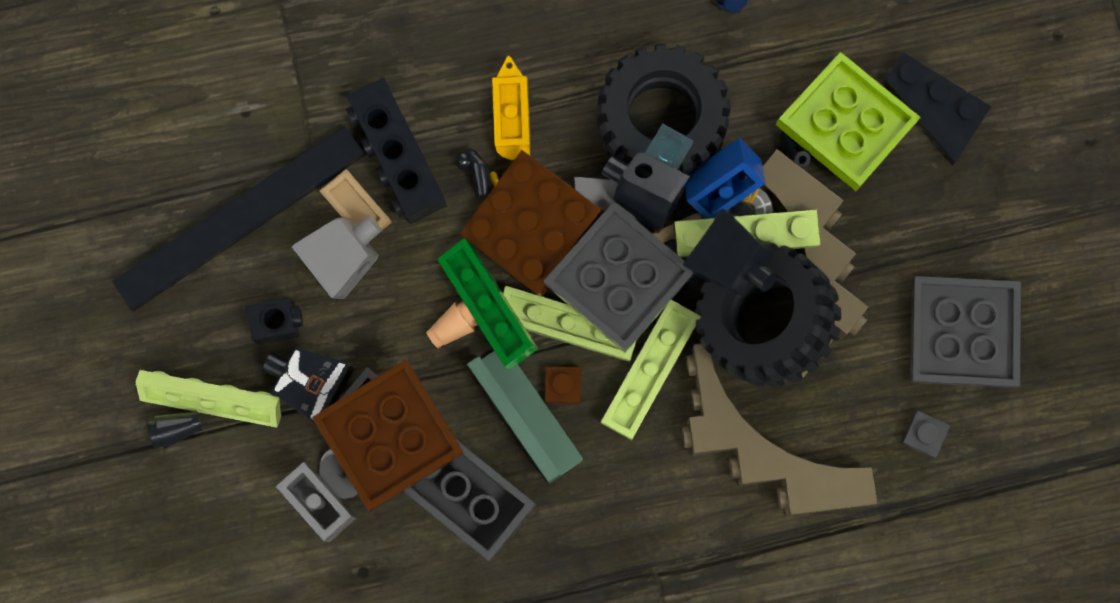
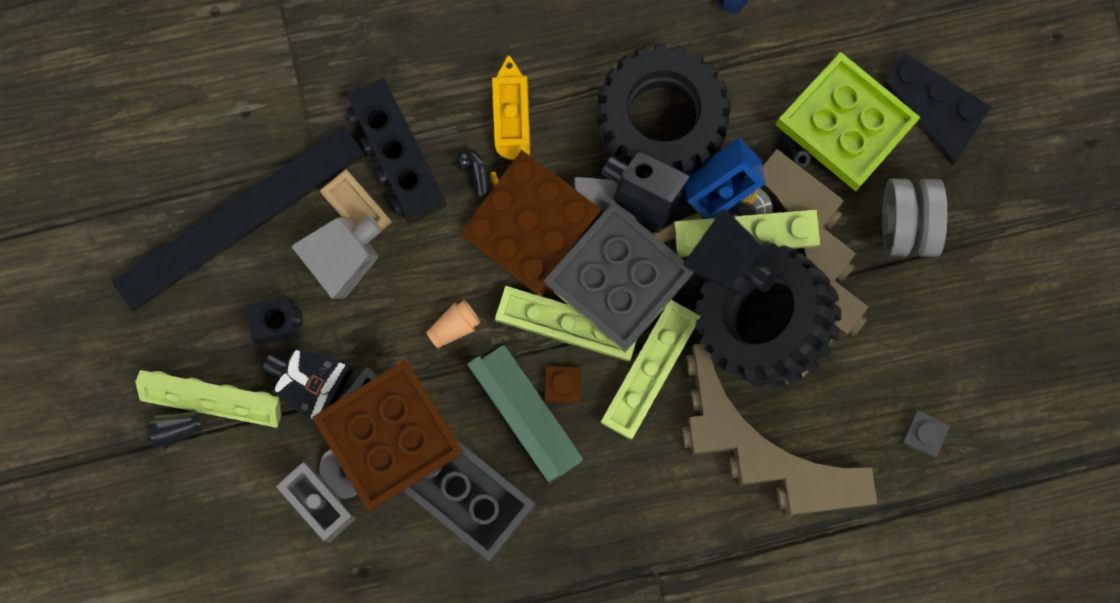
green plate [437,238,538,370] -> none
clear light blue plate [645,124,694,170] -> none
dark grey plate [910,276,1021,388] -> none
none -> light grey wheel [882,178,947,257]

